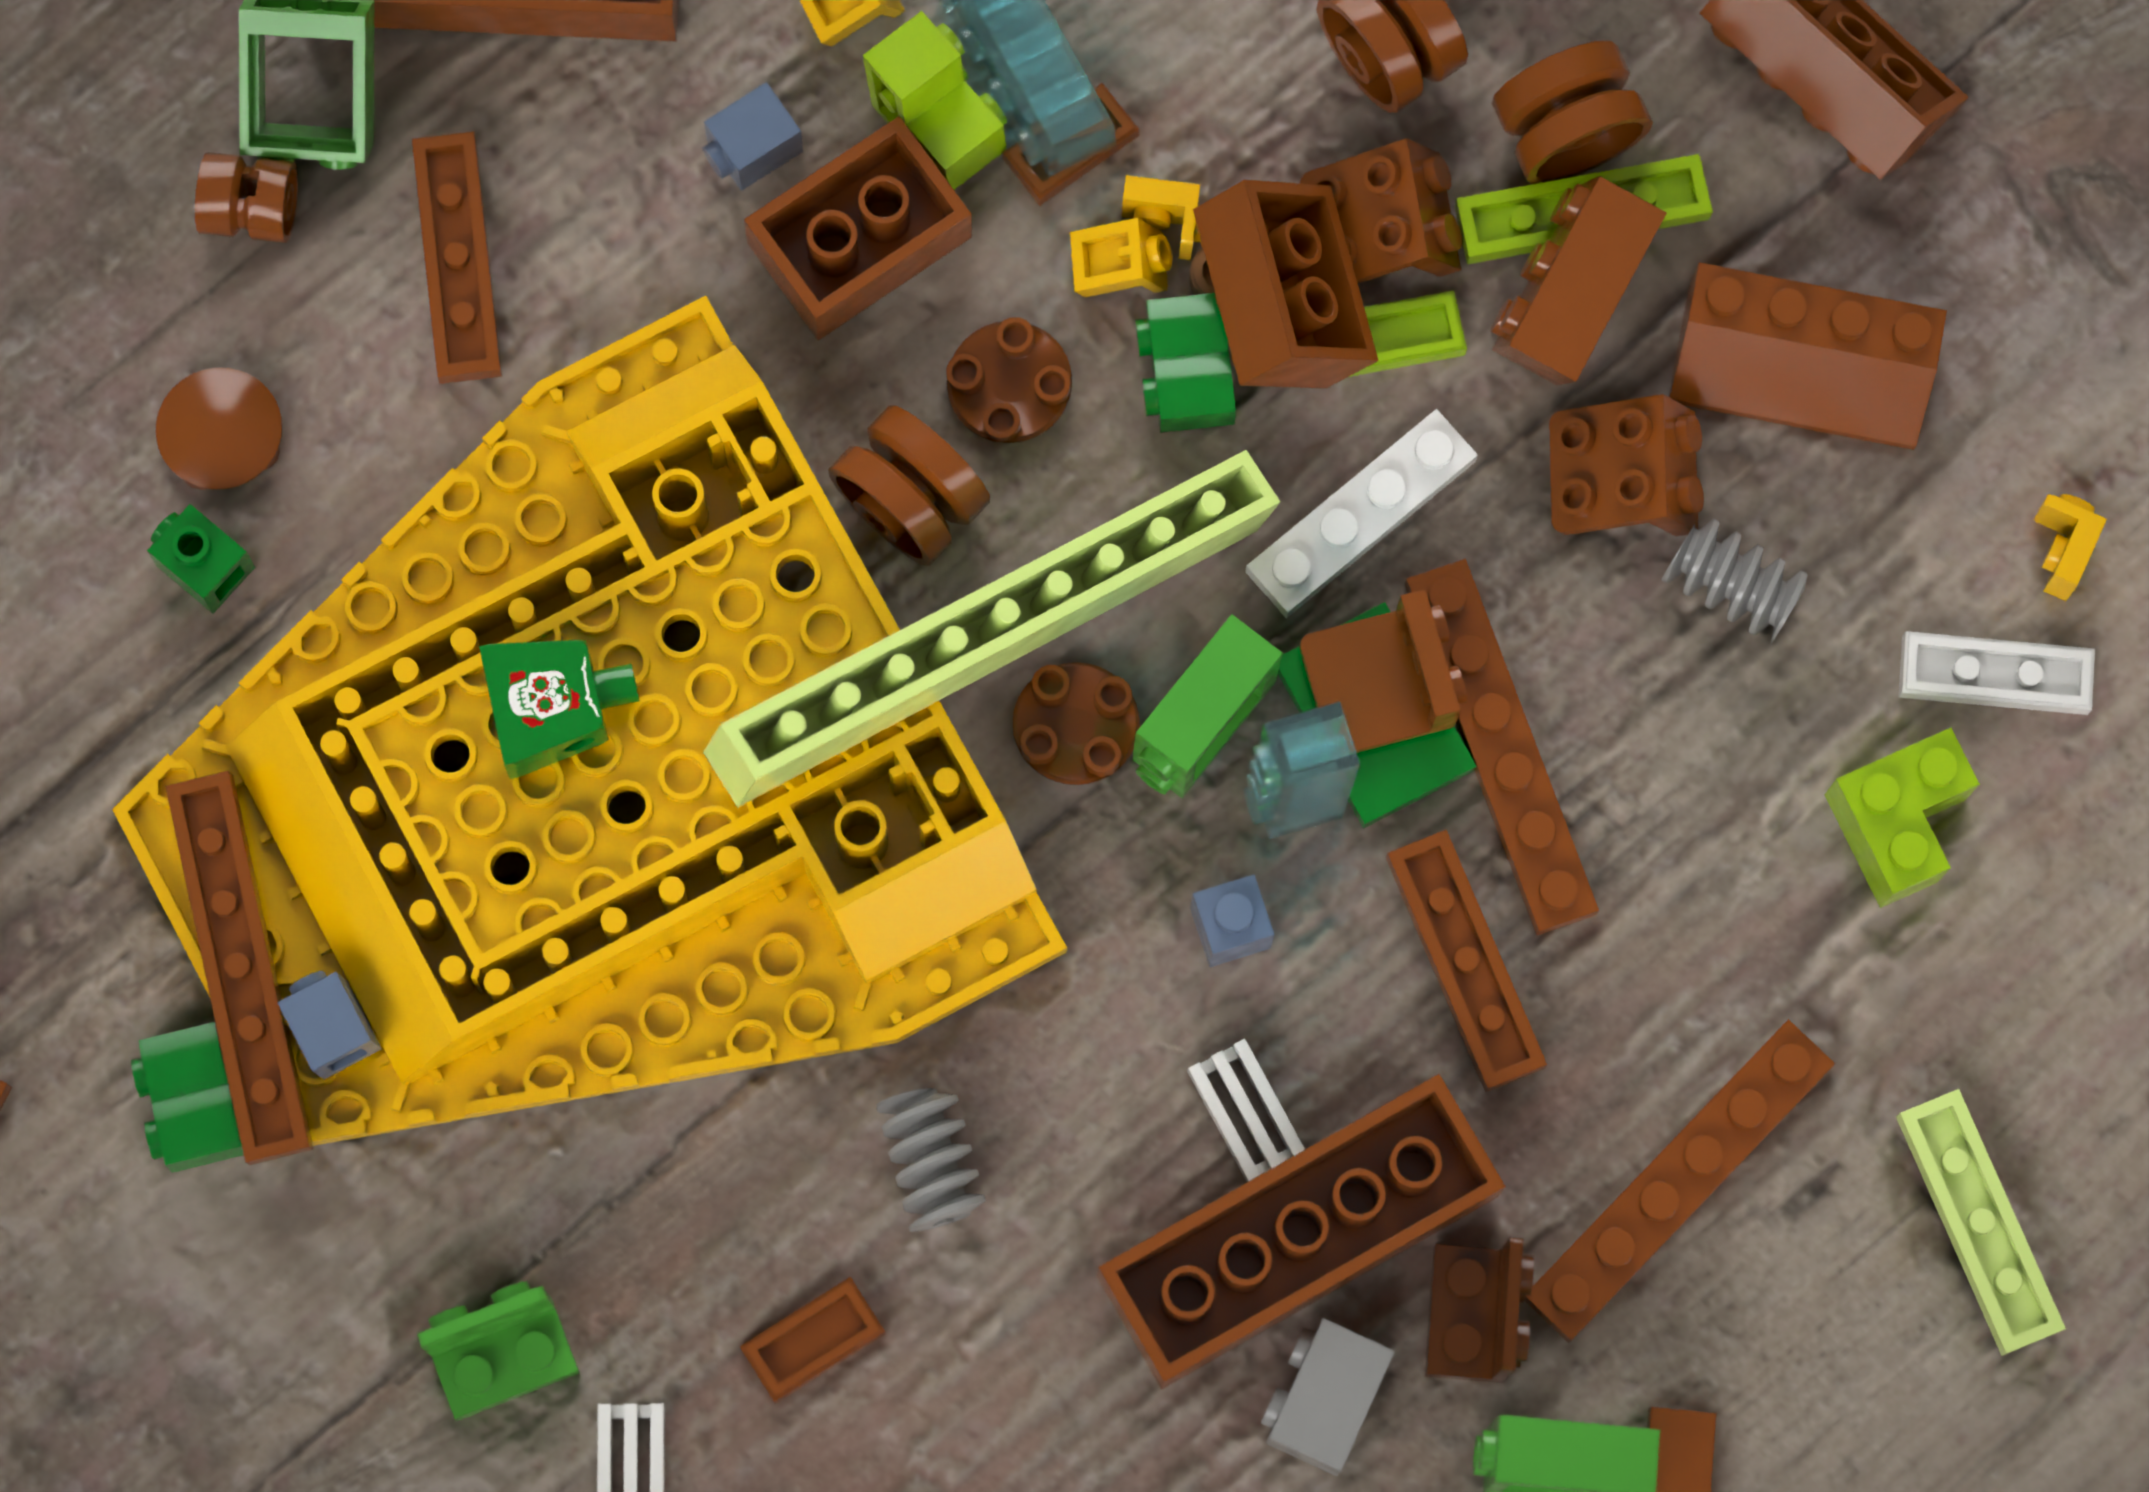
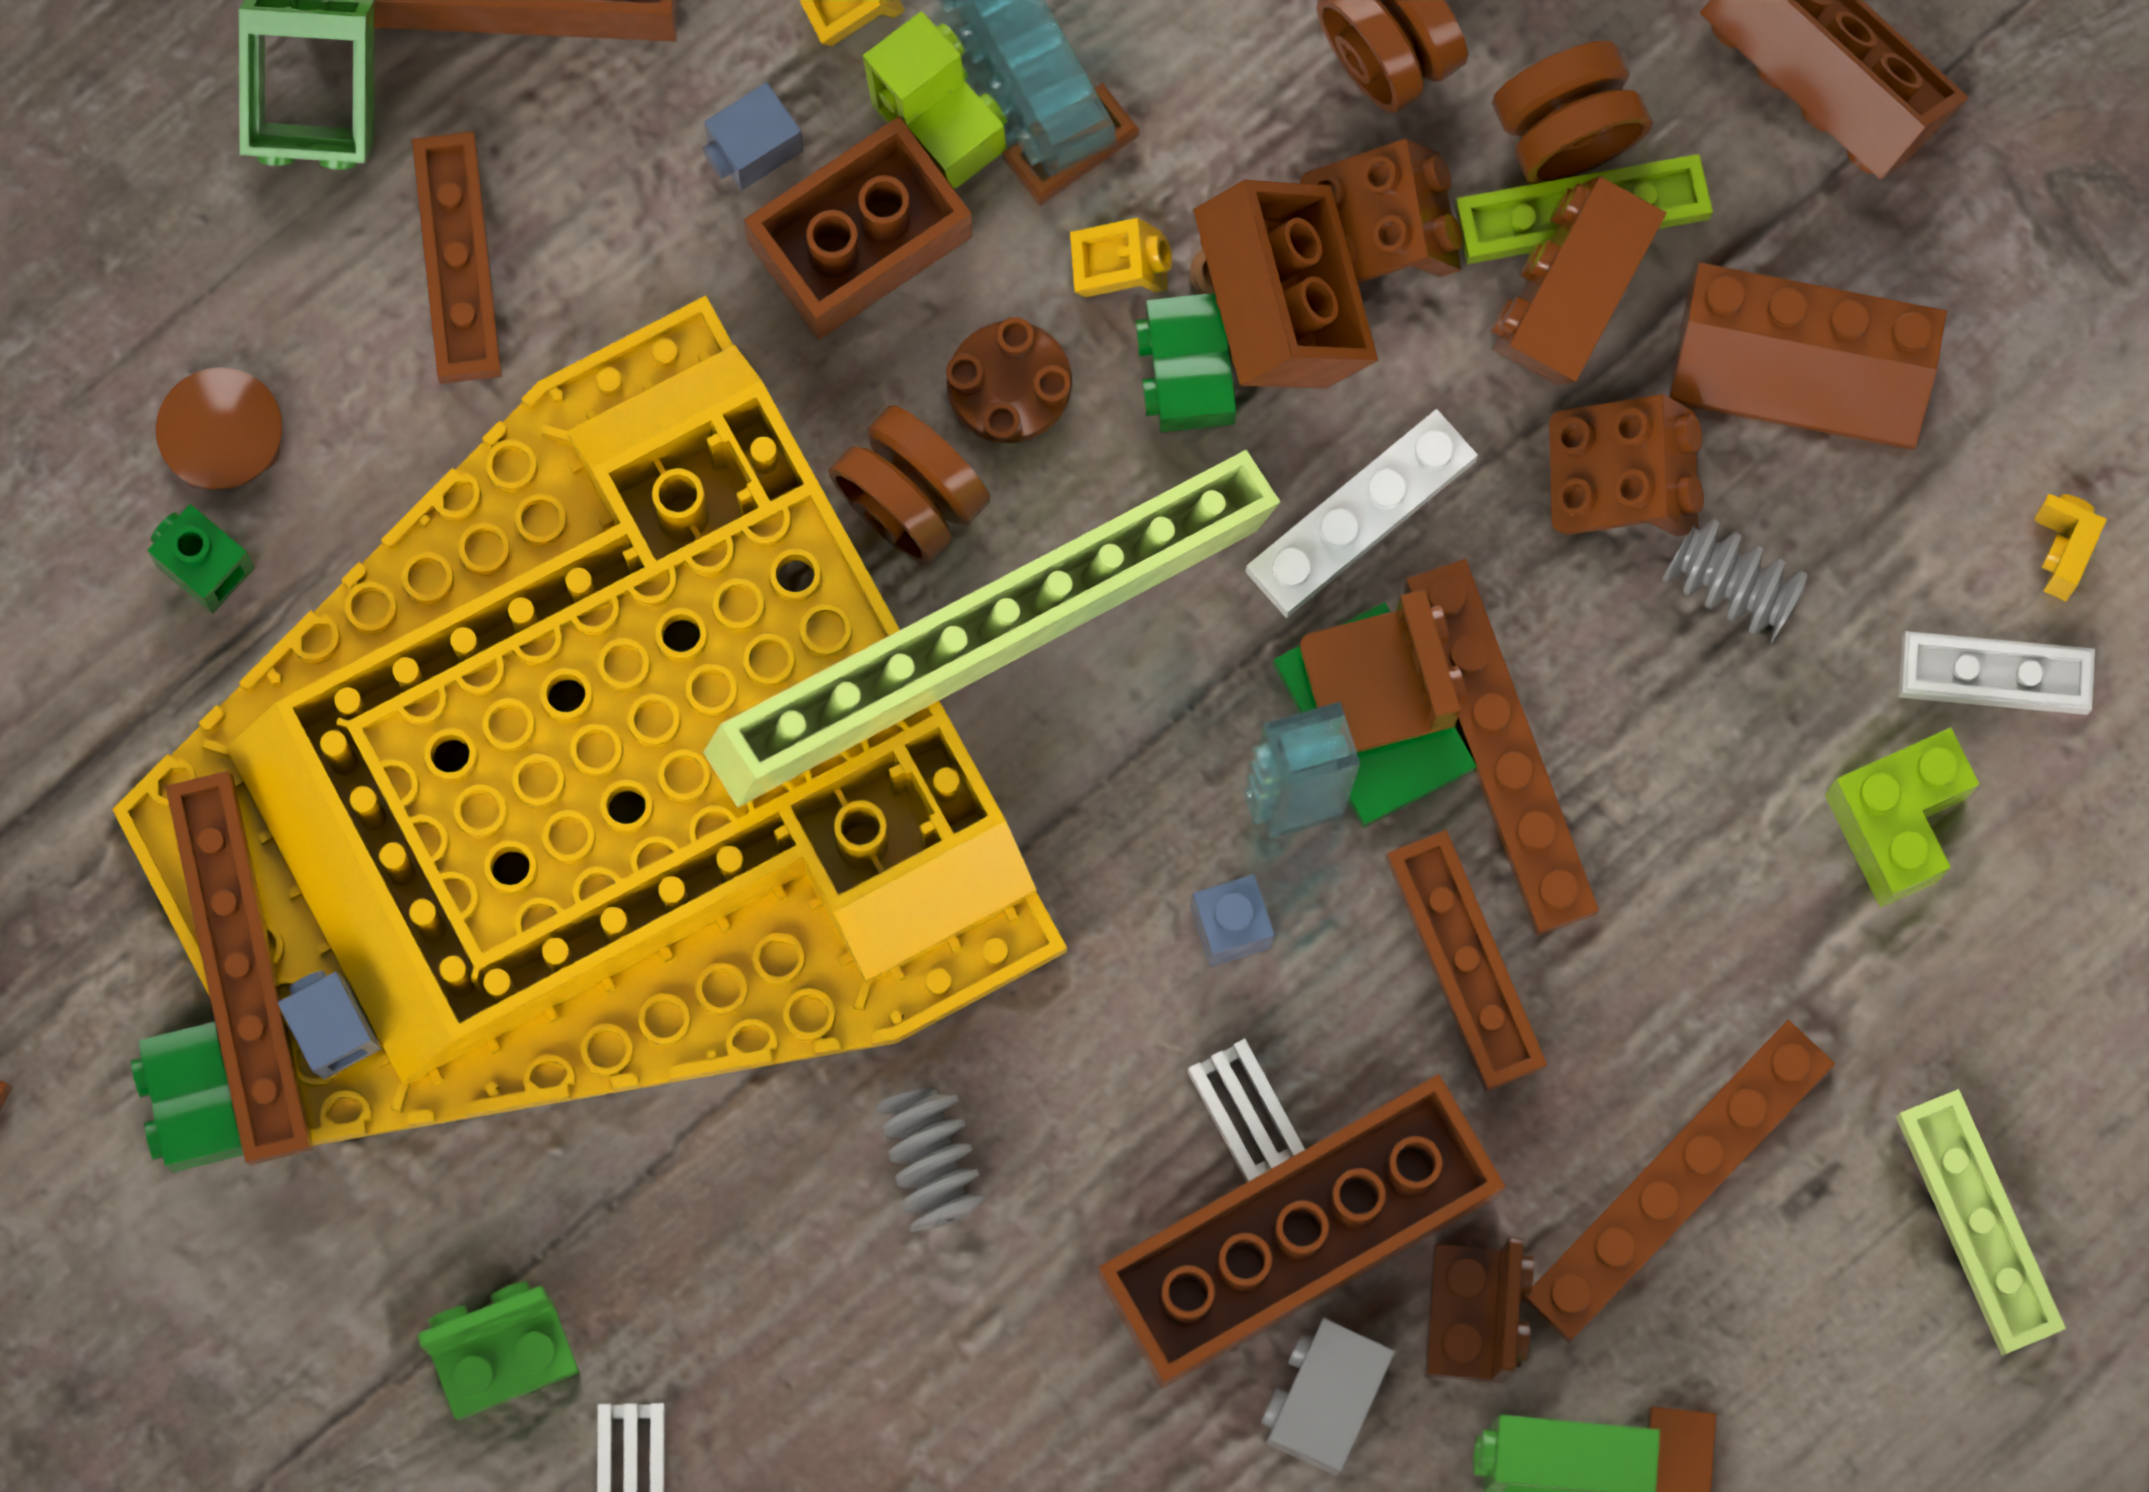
dark orange wheel [195,152,298,243] -> none
green torso [479,640,640,779] -> none
dark orange tile [740,1276,886,1404] -> none
dark orange dish [1013,662,1140,785] -> none
yellow bracket [1121,175,1201,261] -> none
bright green window [1132,614,1283,799] -> none
lime tile [1349,290,1467,377] -> none

